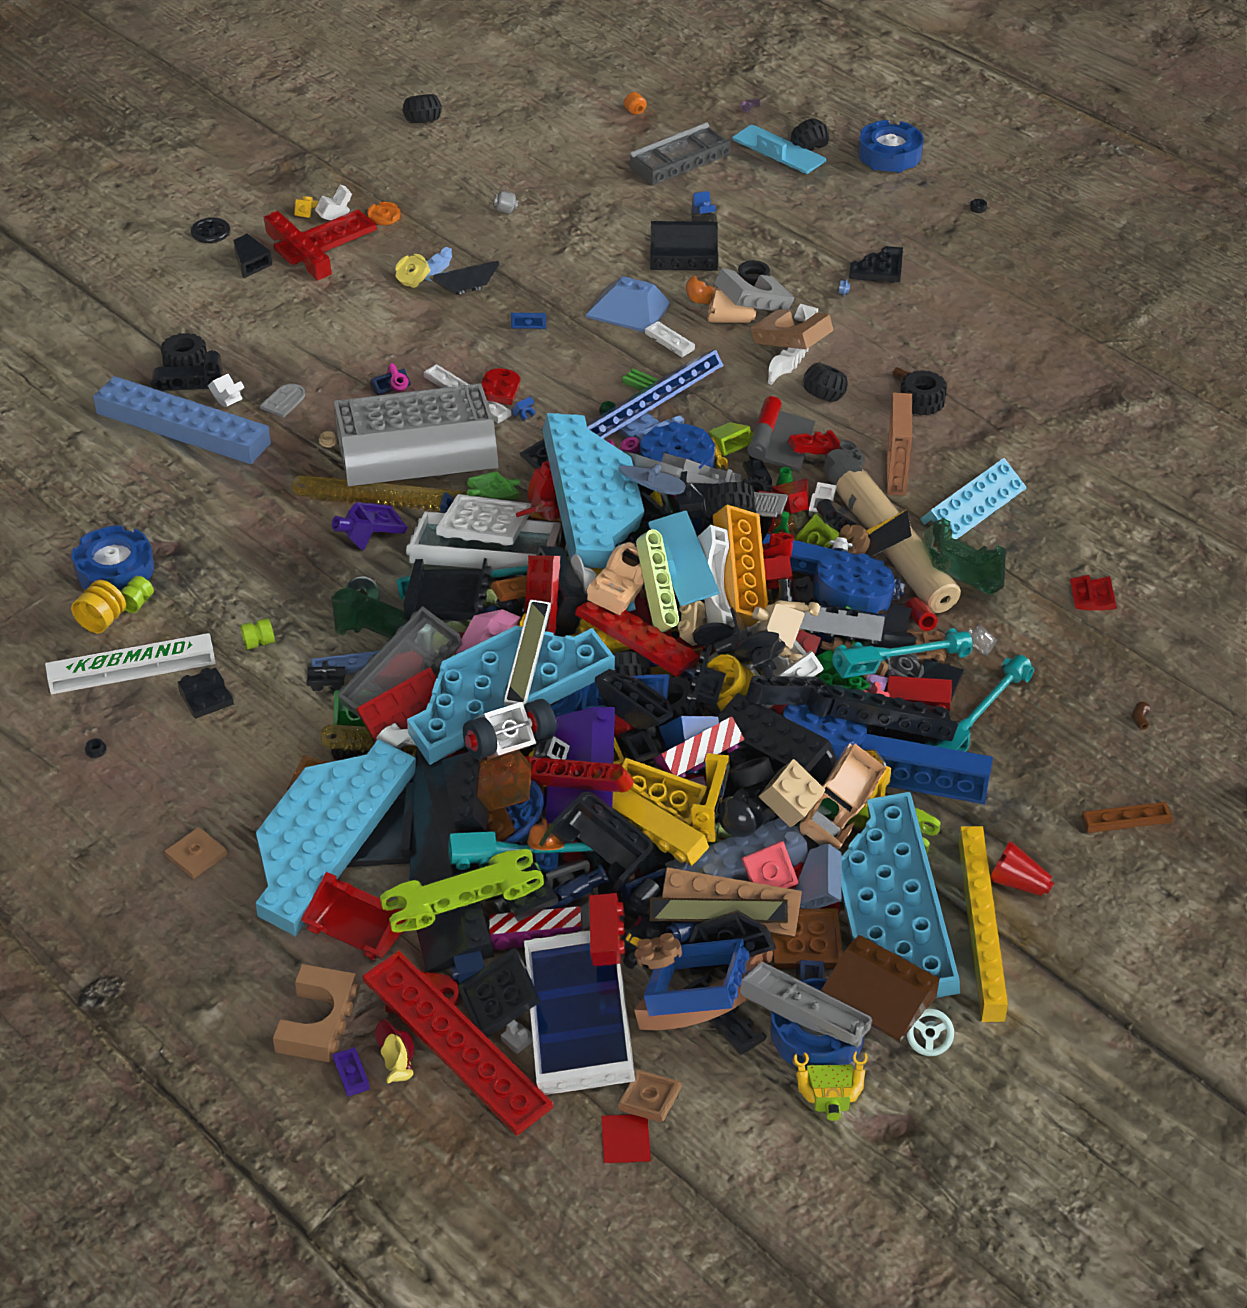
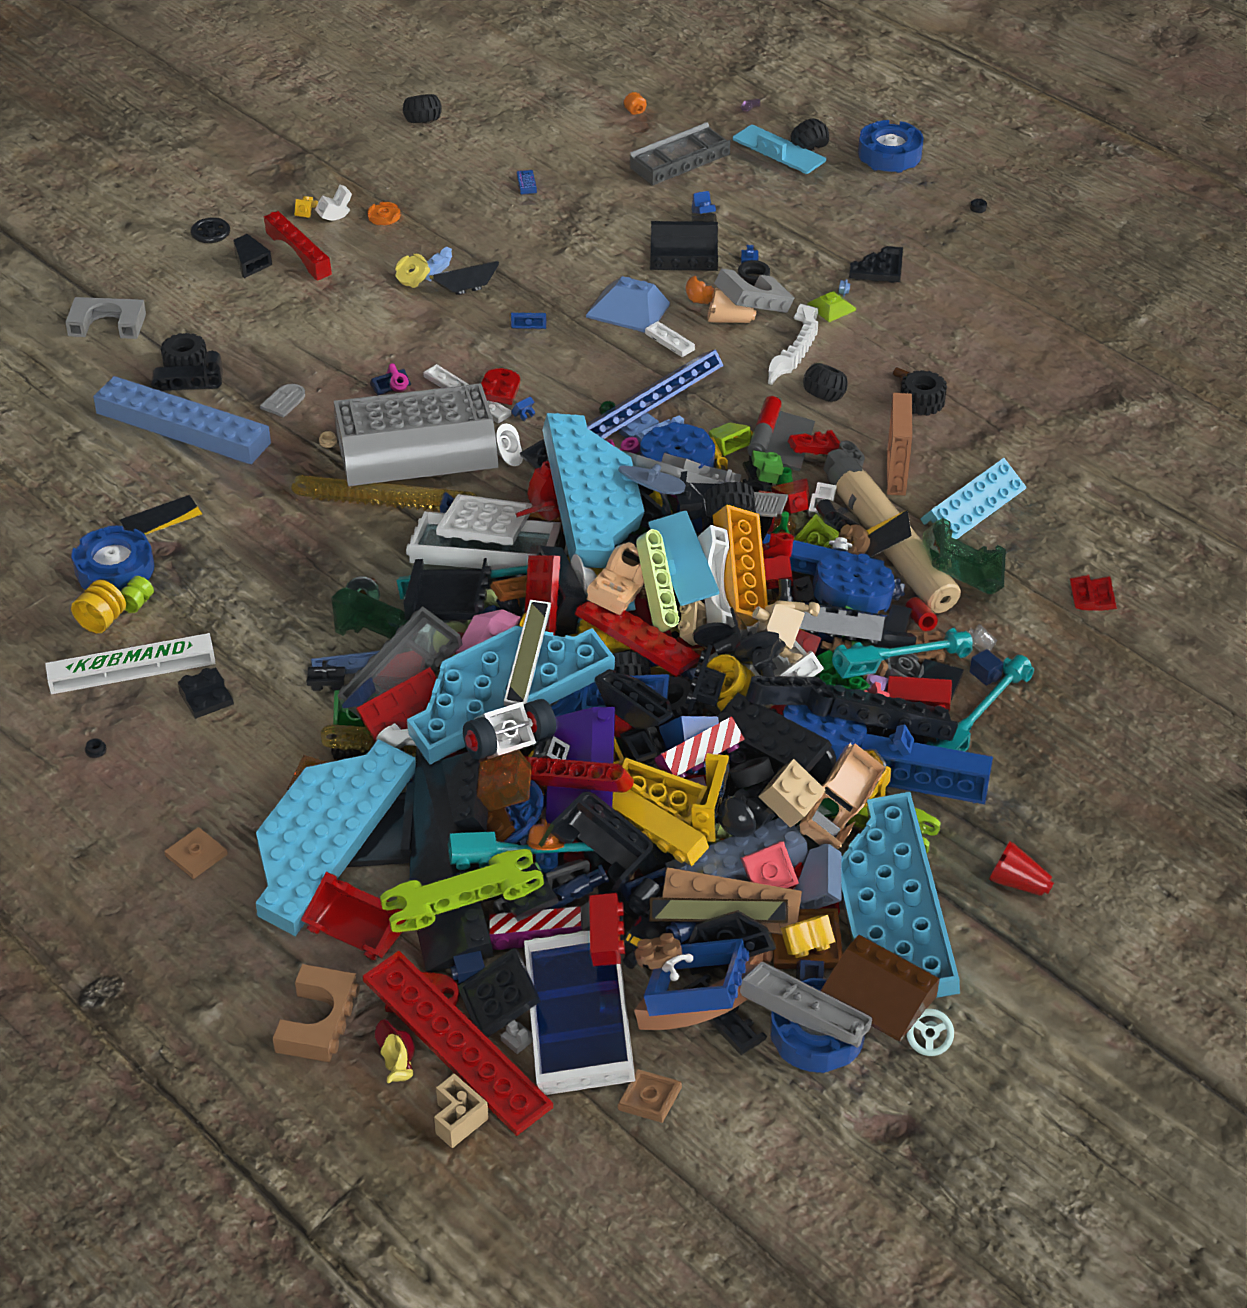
white brick [208,374,245,407] -> none
lime wheel [240,618,275,650] -> none
red plate [273,210,377,265] -> none
dark purple plate [332,502,408,550] -> none
dark purple plate [332,1047,370,1097] -> none
bright green plate [467,471,520,501] -> none
light grey head [493,191,518,214] -> none
red sticker [601,1114,651,1164] -> none
bright green tile [622,368,659,391] -> none
medium nougat arch [751,309,834,350] -> none
torso [792,1051,868,1121] -> none
yellow brick [958,826,1008,1022] -> none
dark orange tile [1081,802,1173,833] -> none
reddish brown arm [1132,701,1150,730] -> none
none -> light grey arch [65,297,146,339]
none -> black sticker [119,495,202,535]
none -> dark blue slope [342,677,376,708]
none -> tan brick [434,1074,488,1148]
none -> white piece [495,423,523,466]
none -> blue tile [517,170,537,194]
none -> white piece [662,953,693,981]
none -> blue tile [741,245,758,264]
none -> bright green brick [751,450,784,484]
none -> yellow brick [781,915,835,958]
none -> lime slope [807,291,856,322]
none -> blue tile [887,724,914,756]
none -> dark blue brick [970,649,1004,686]

